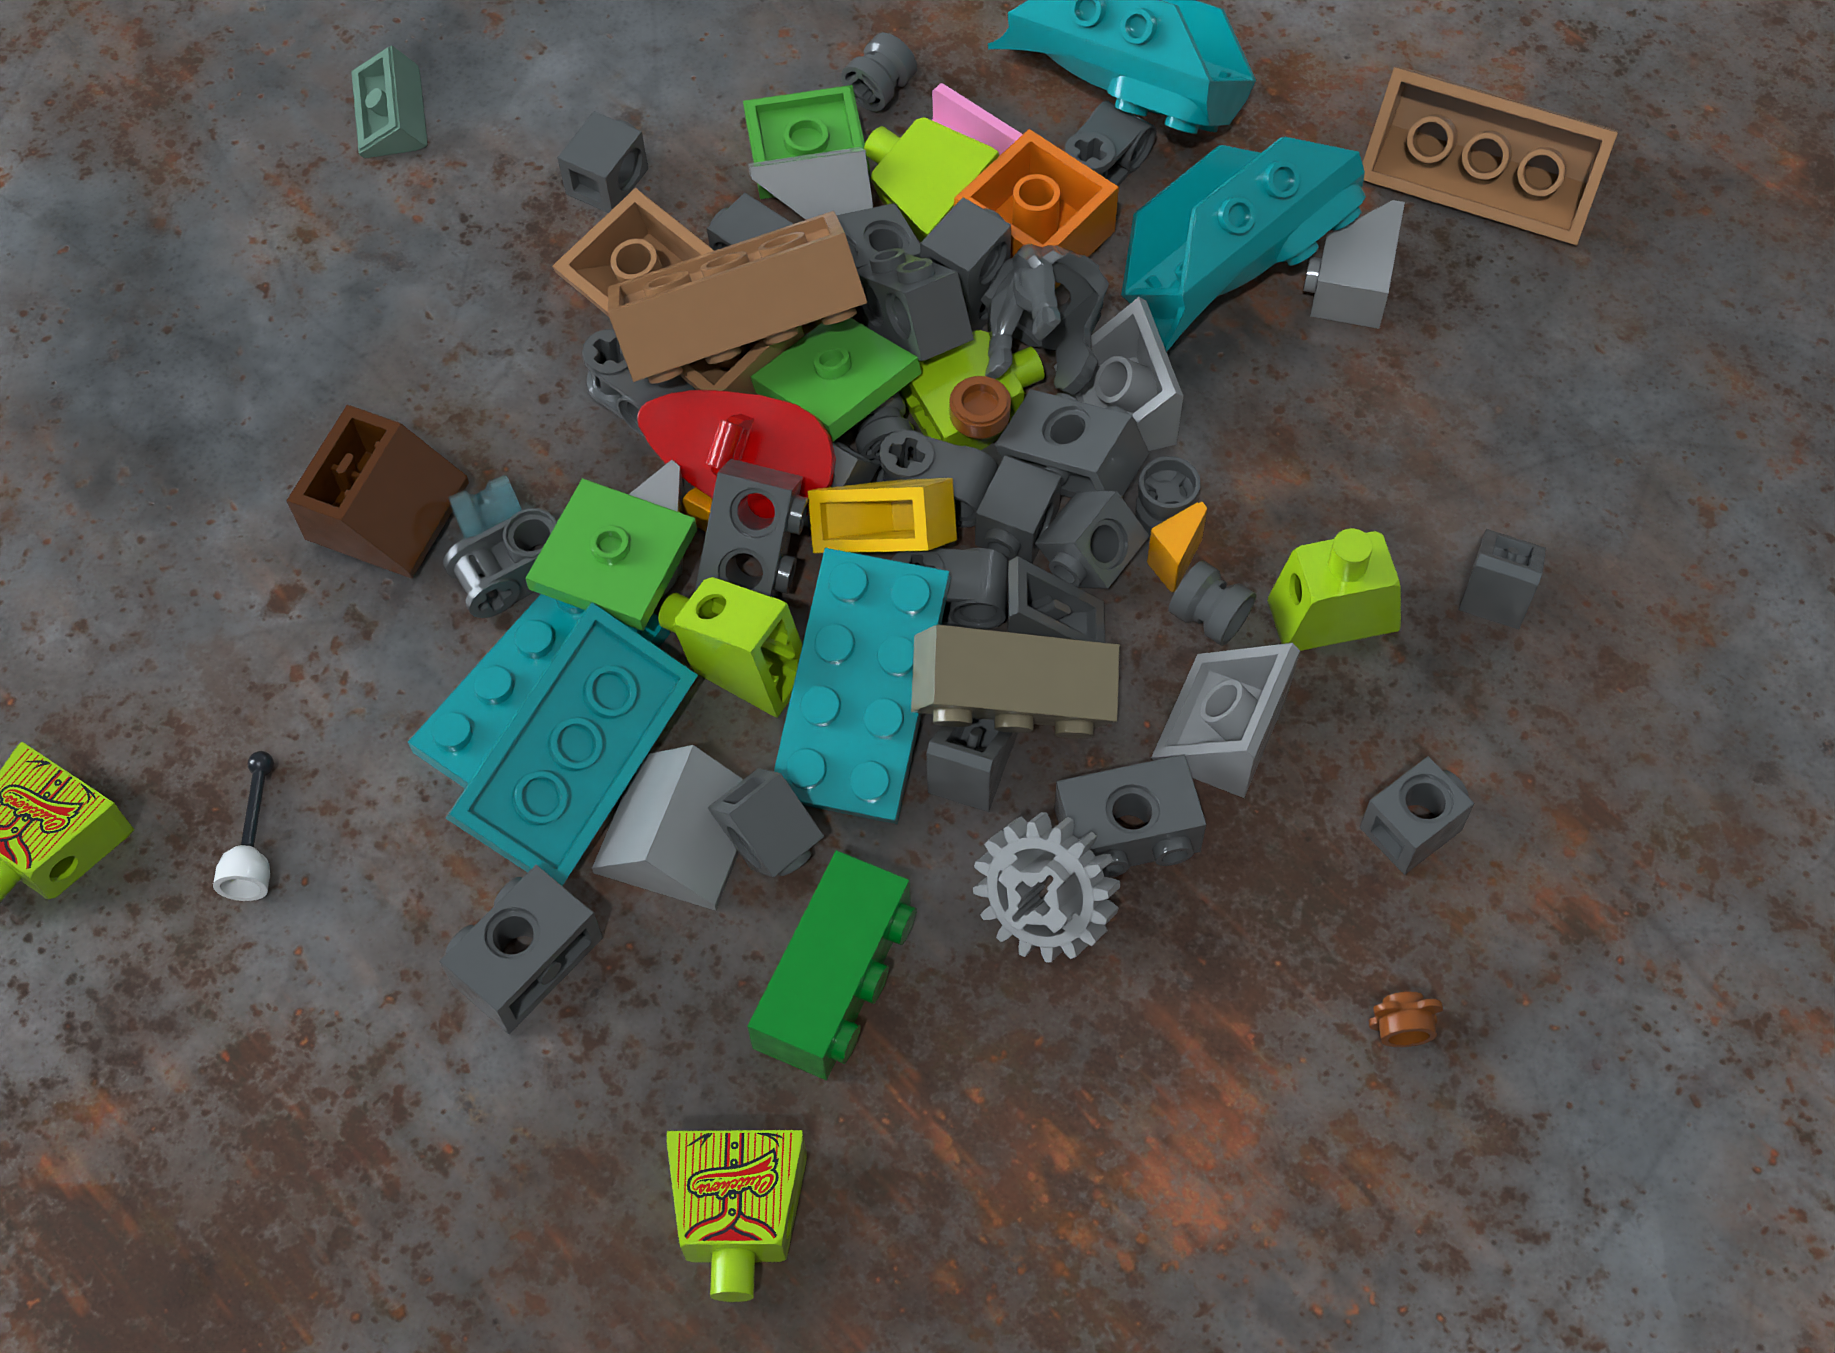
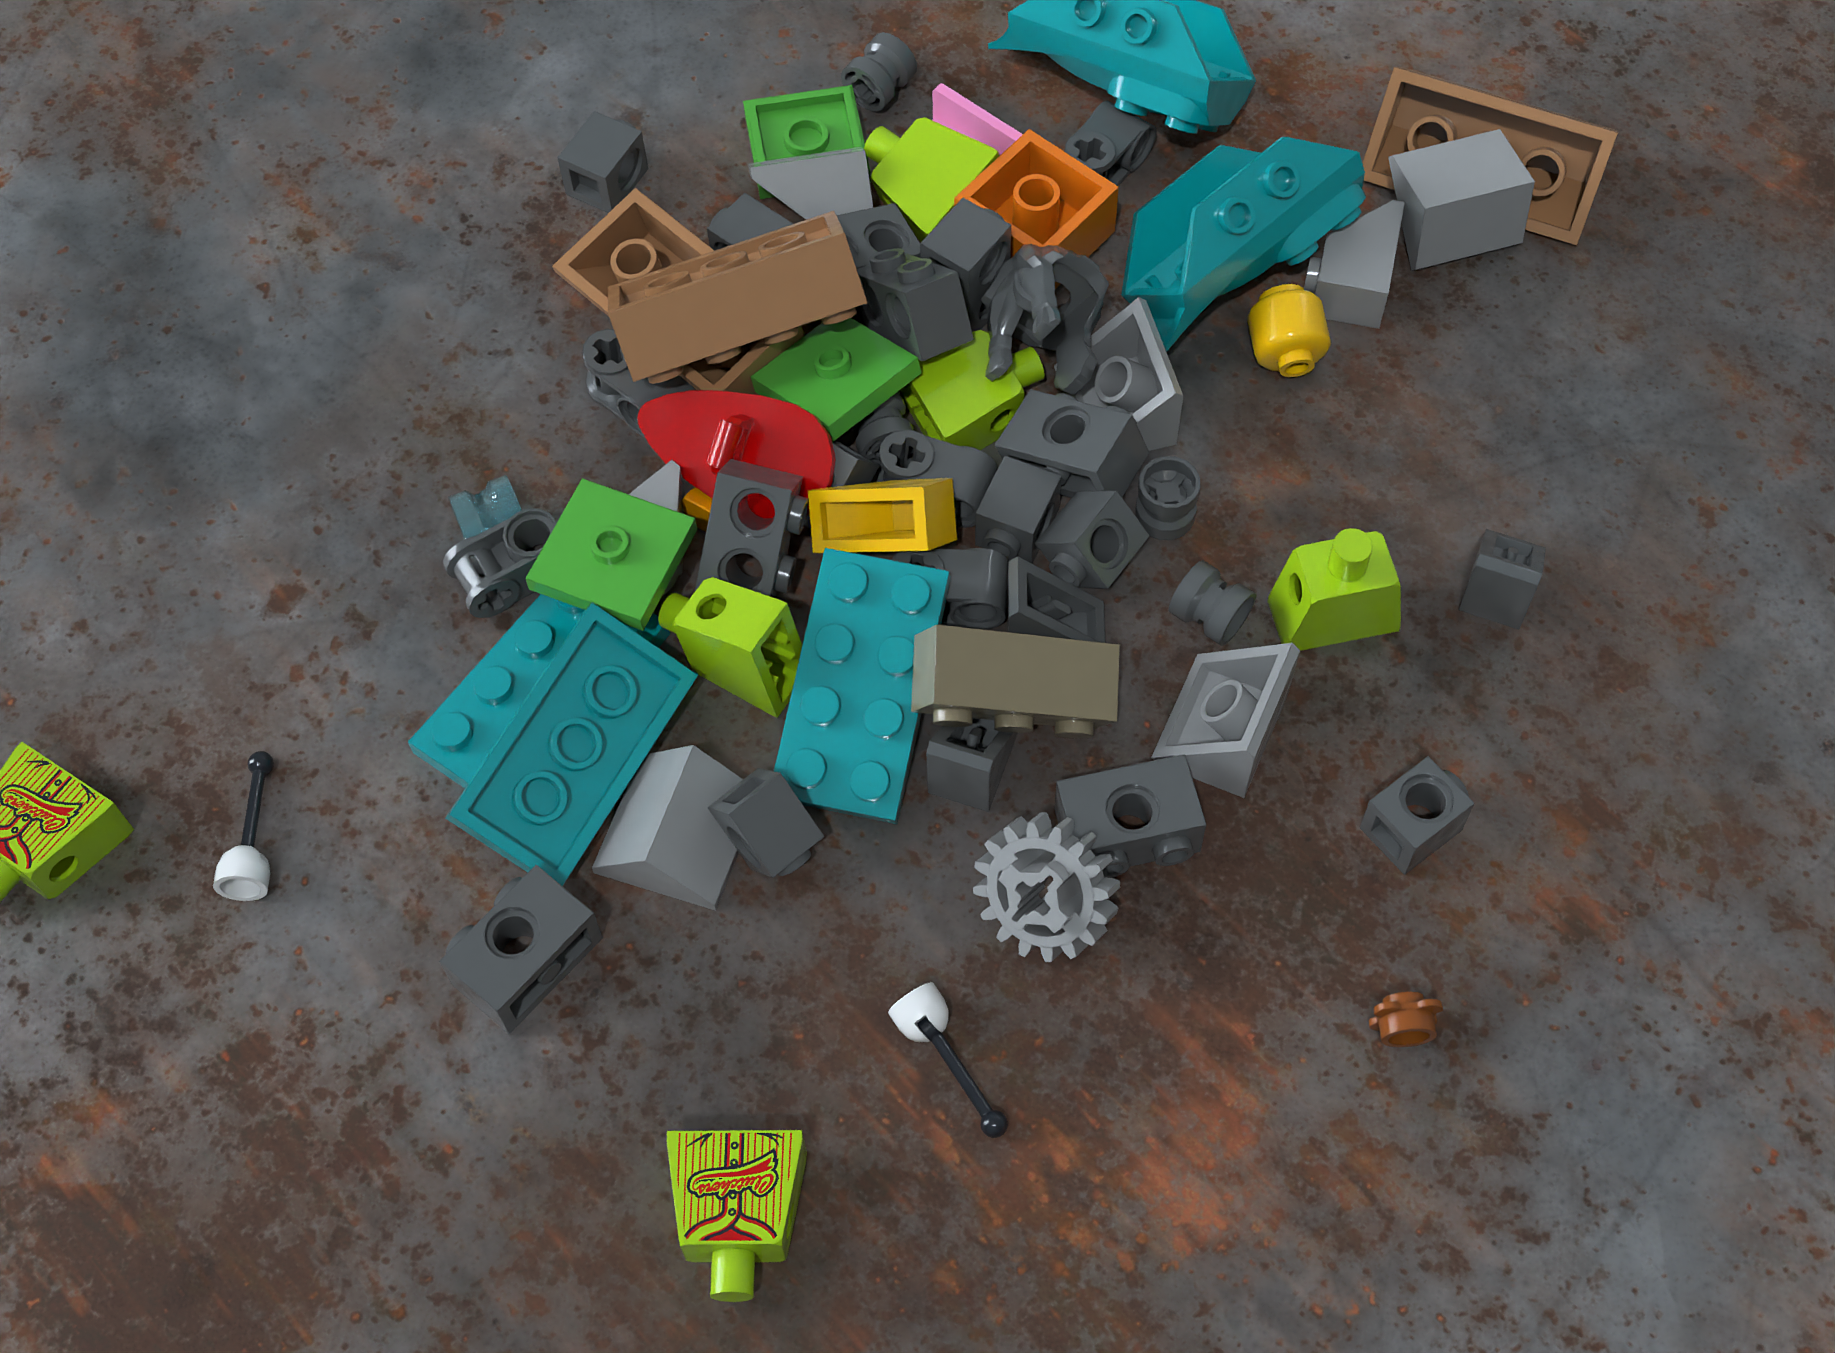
reddish brown slope [286,404,469,579] -> none
sand green slope [351,45,428,158] -> none
green brick [747,850,917,1081] -> none
dark orange tile [949,376,1011,439] -> none
light orange slope [1147,501,1207,592] -> none
none -> hinge [888,982,1008,1138]
none -> yellow head [1247,284,1331,377]
none -> light grey slope [1388,129,1535,270]

